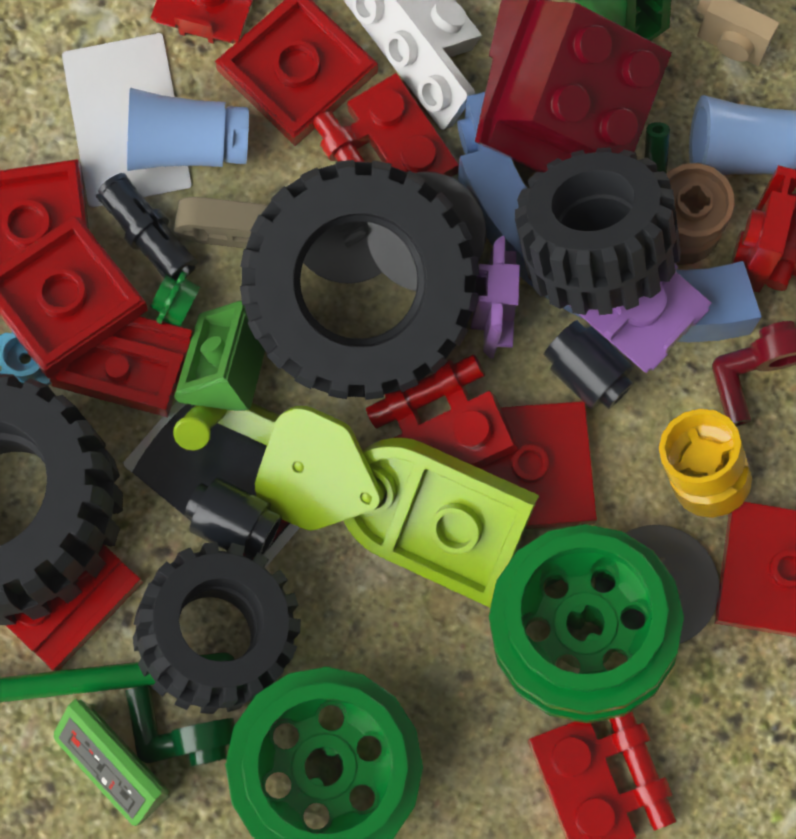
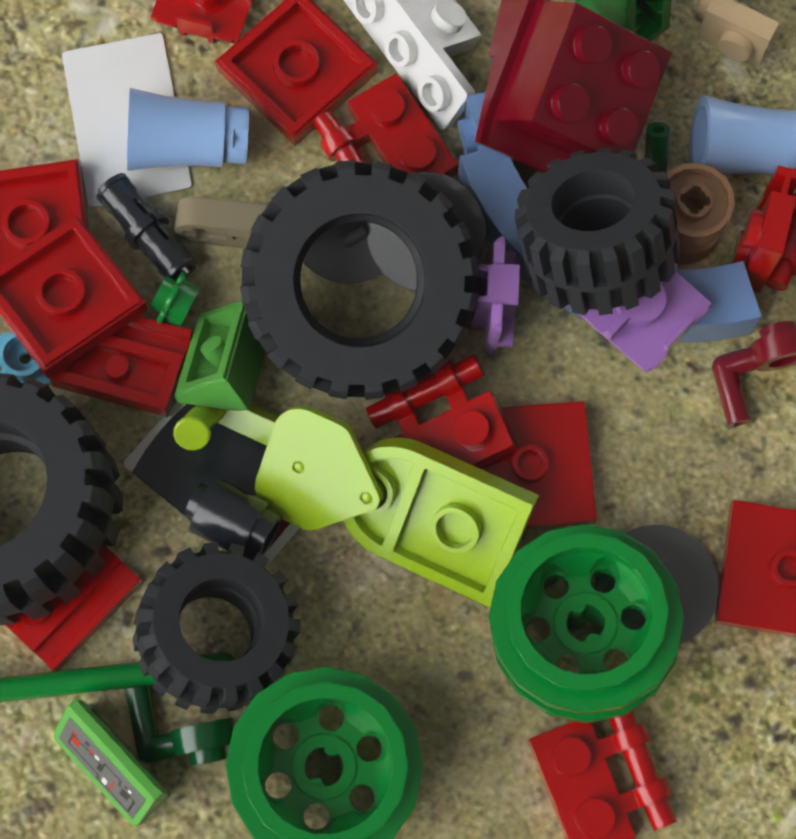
black brick [543,320,634,410] -> none
yellow wheel [659,409,752,518] -> none

